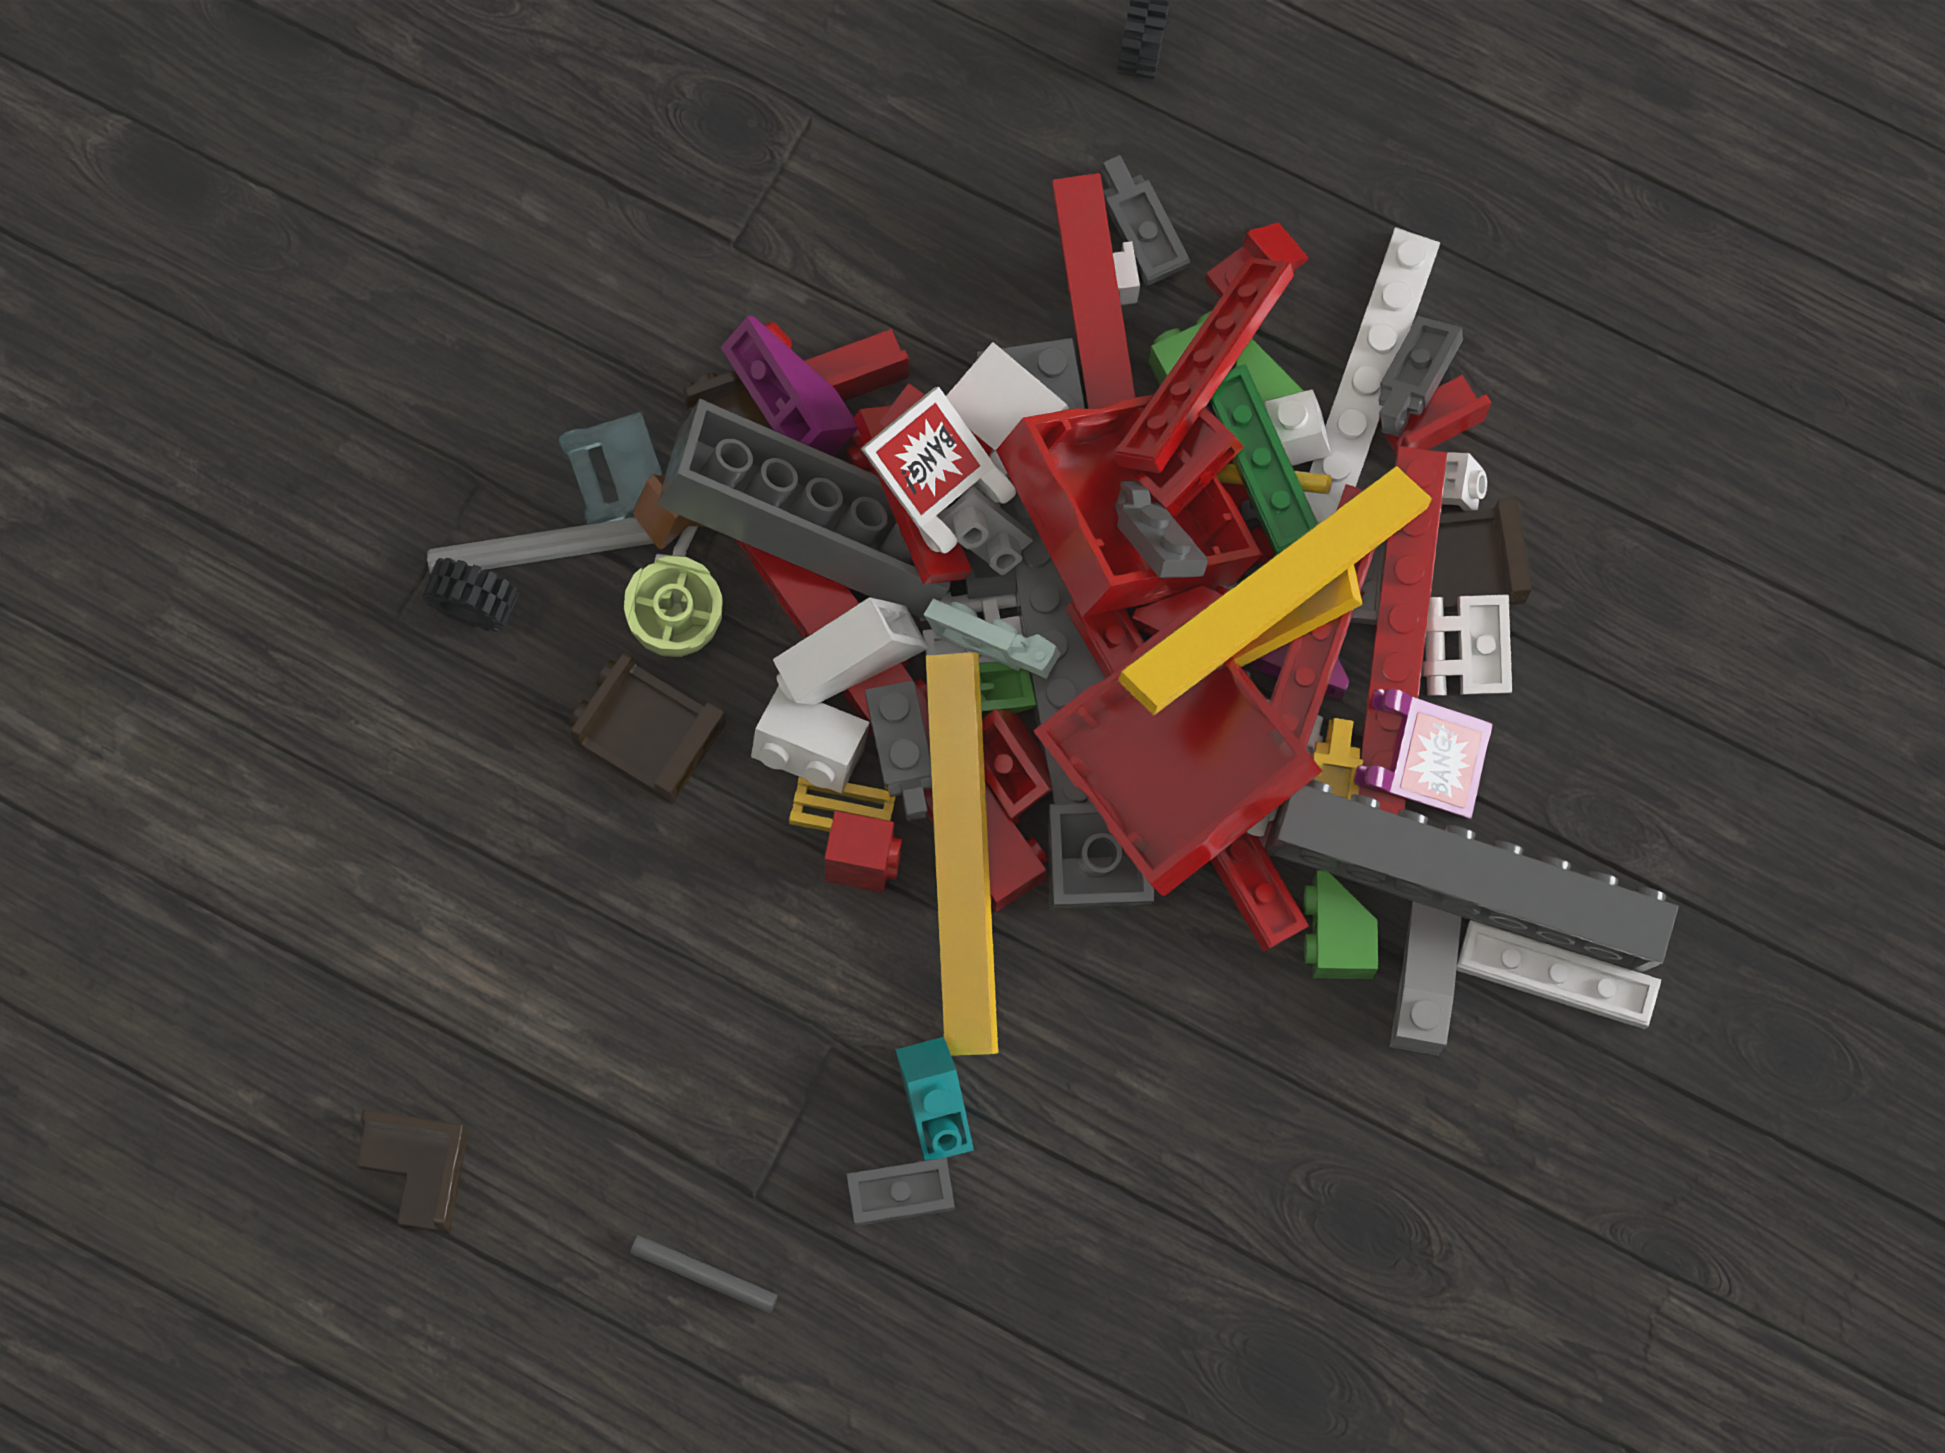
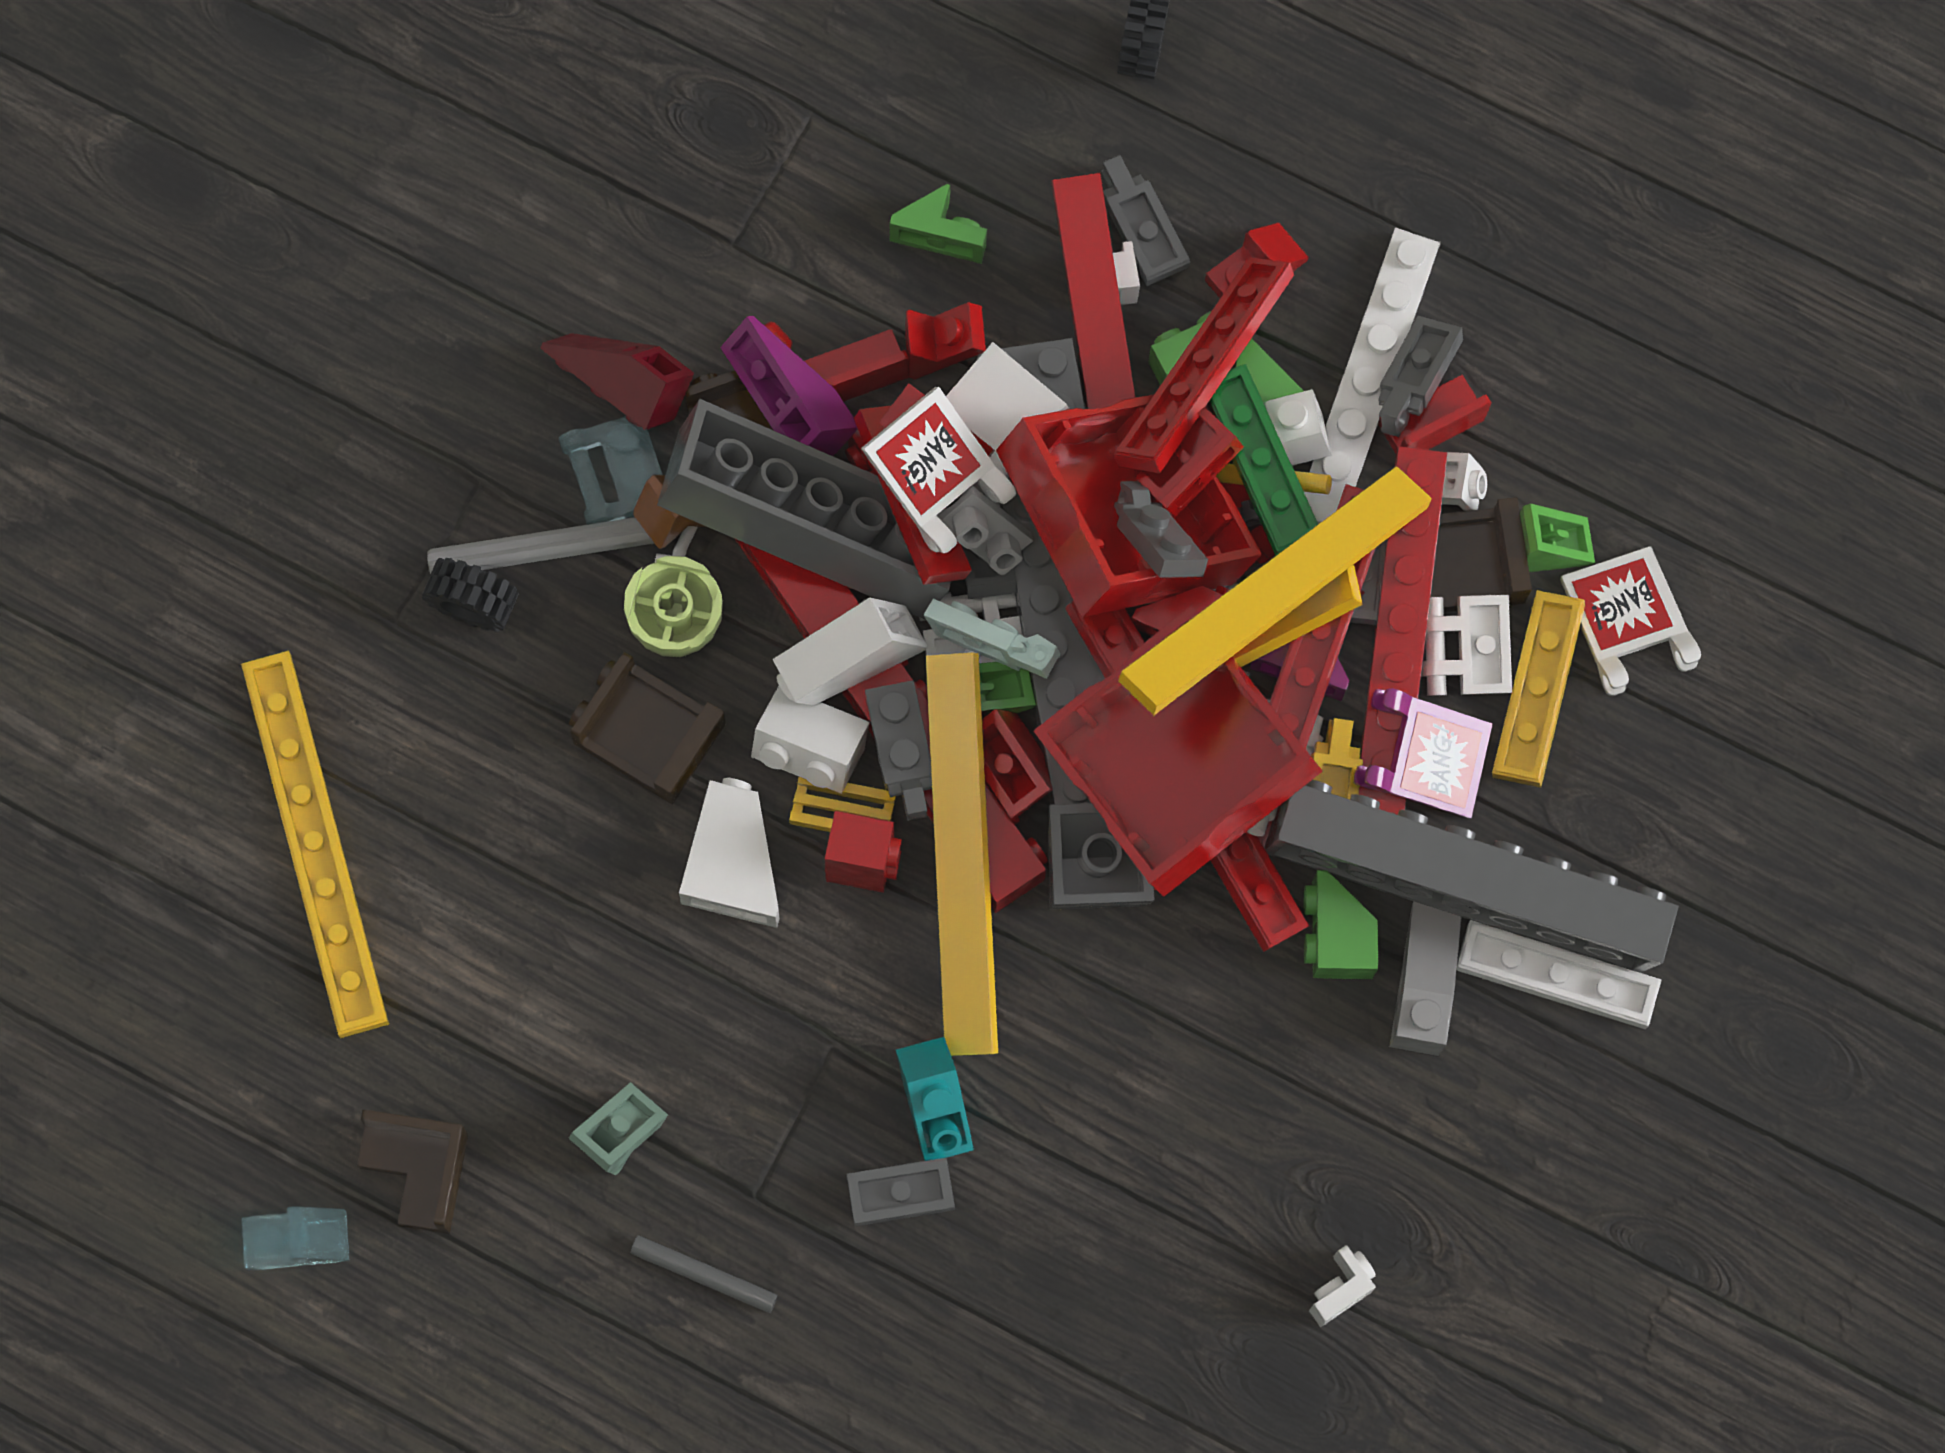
none -> yellow tile [241,651,389,1038]
none -> clear light blue slope [242,1207,349,1271]
none -> dark red slope [540,333,695,430]
none -> sand green slope [569,1082,668,1175]
none -> white slope [679,778,780,928]
none -> bright green slope [890,184,987,264]
none -> red slope [905,302,986,379]
none -> white bracket [1309,1245,1376,1327]
none -> yellow tile [1492,590,1585,788]
none -> bright green slope [1520,504,1595,572]
none -> flag [1560,546,1701,696]

